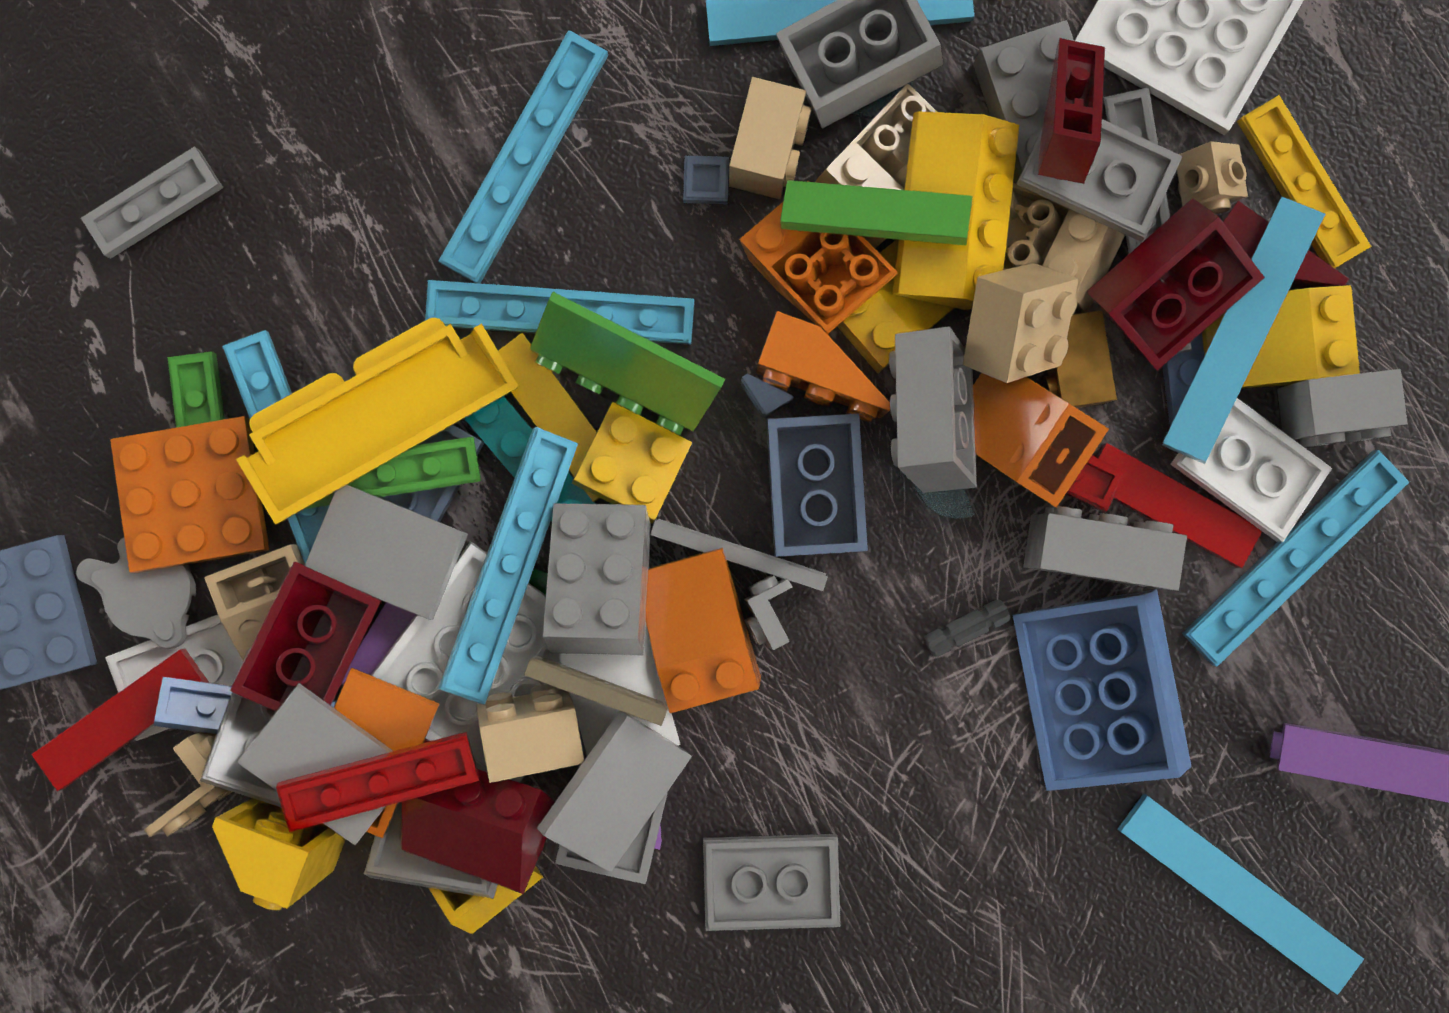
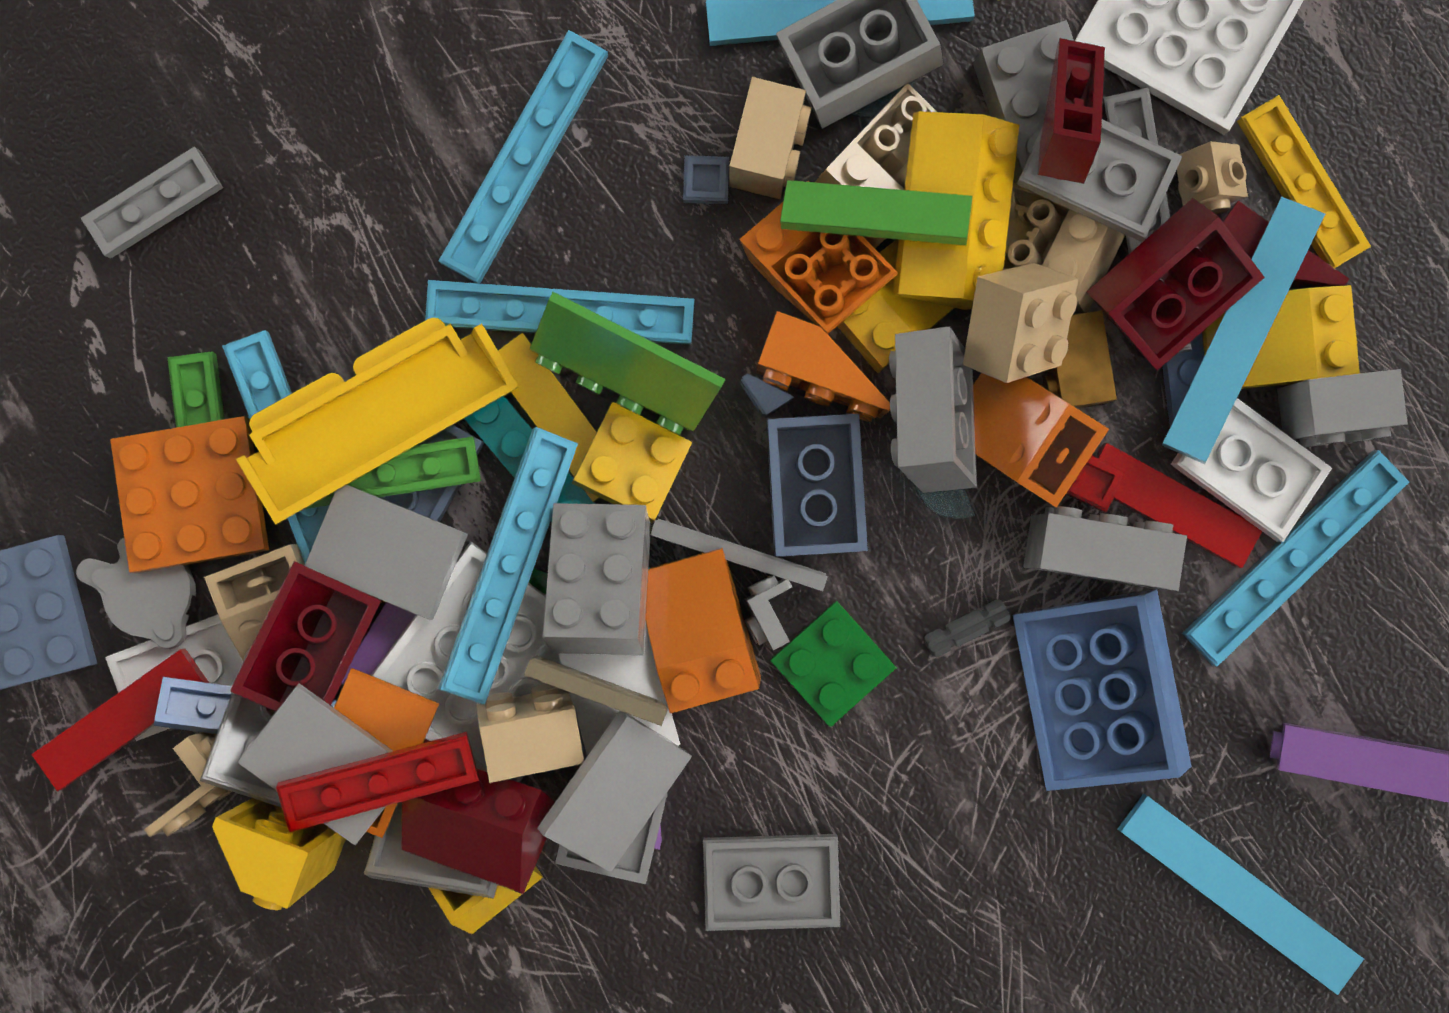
none -> green plate [770,601,897,727]

